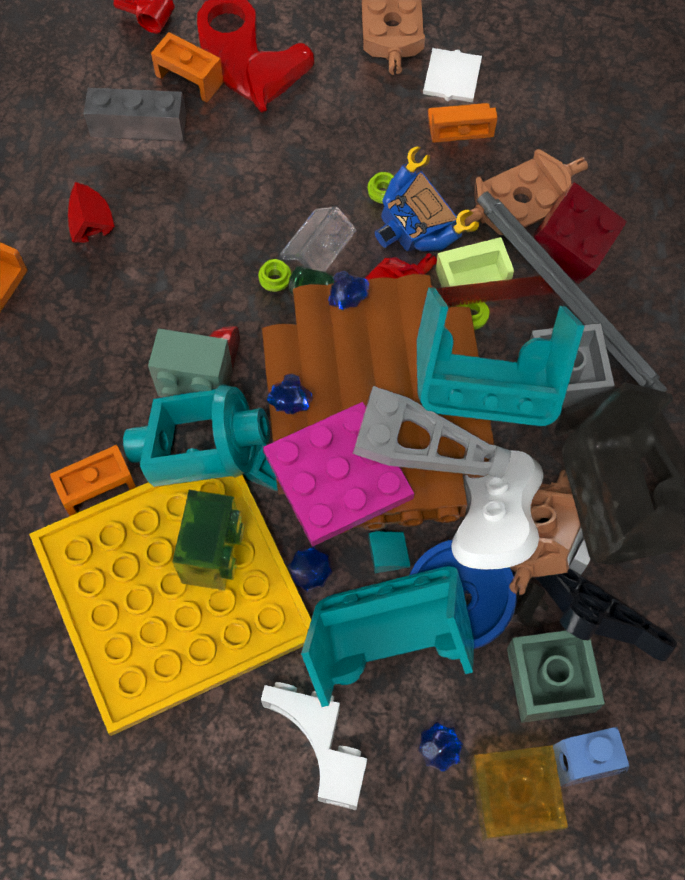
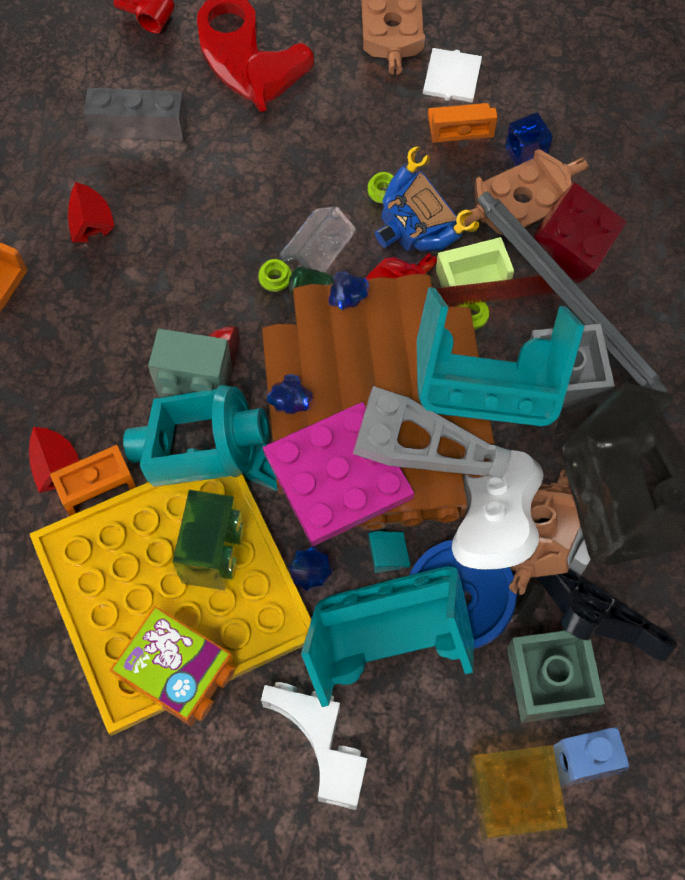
orange panel [151,32,223,102] -> none
clear blue piece [418,722,463,772] -> none
none -> red brick [29,427,80,493]
none -> brick [110,606,235,727]
none -> clear blue brick [505,112,553,166]

